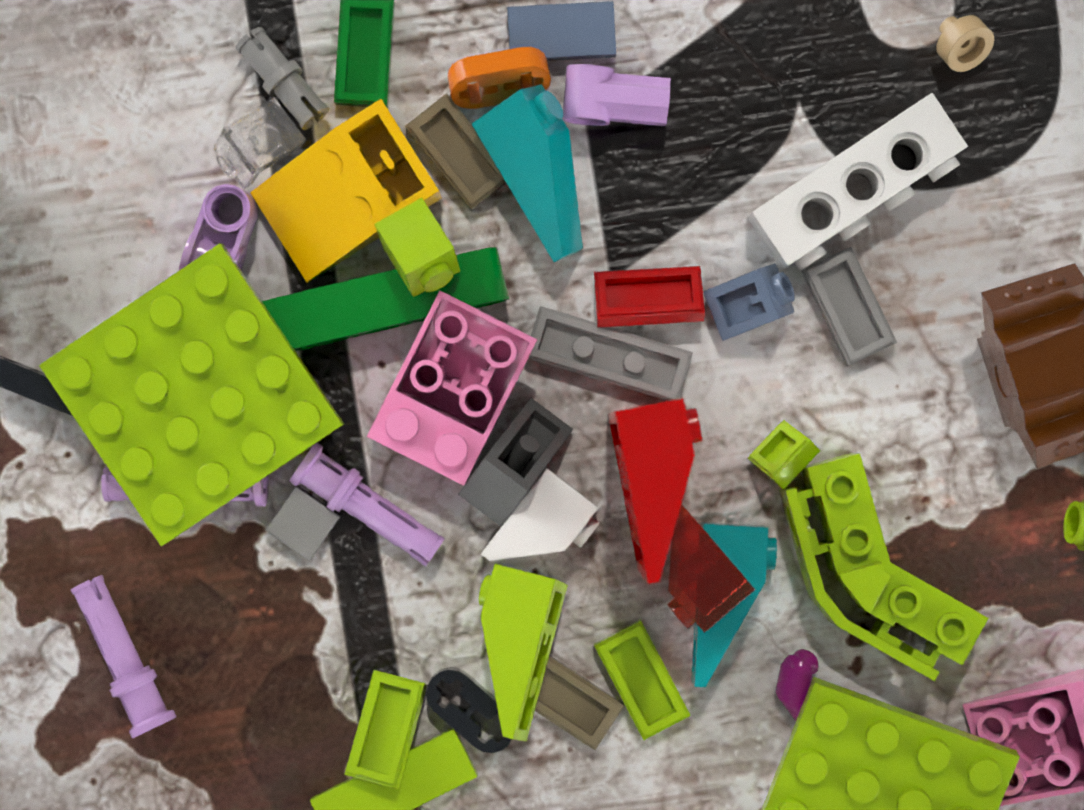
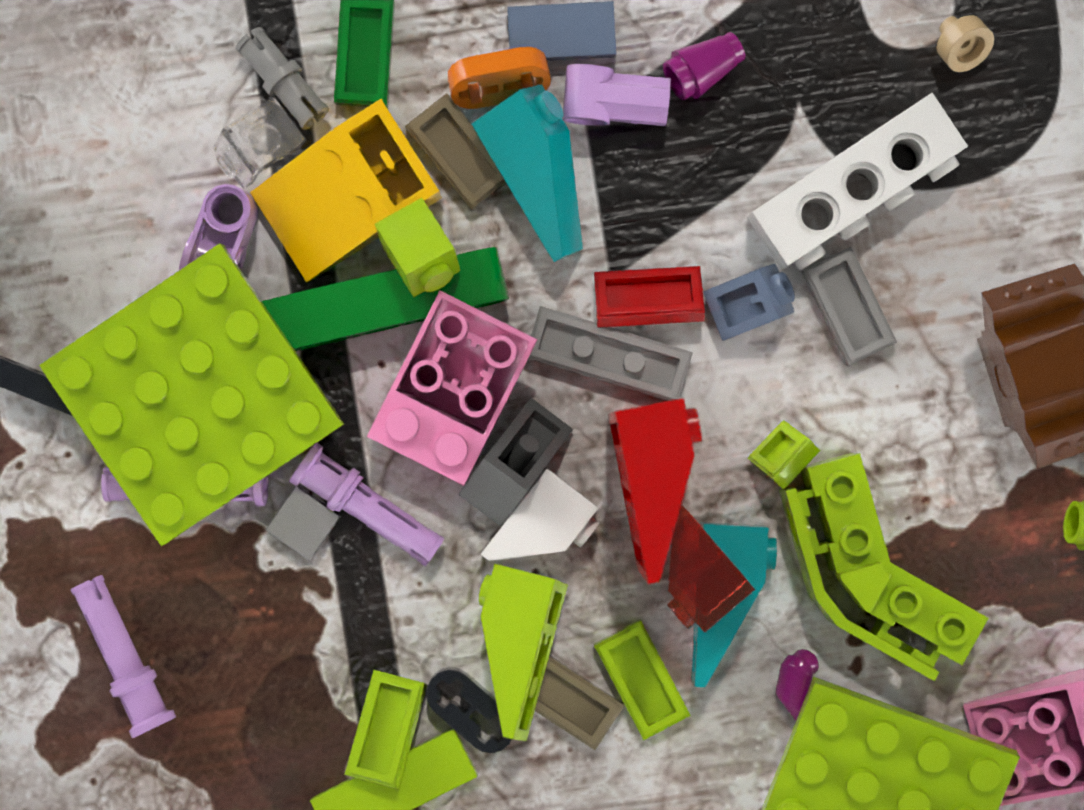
none -> magenta cone [663,32,746,100]

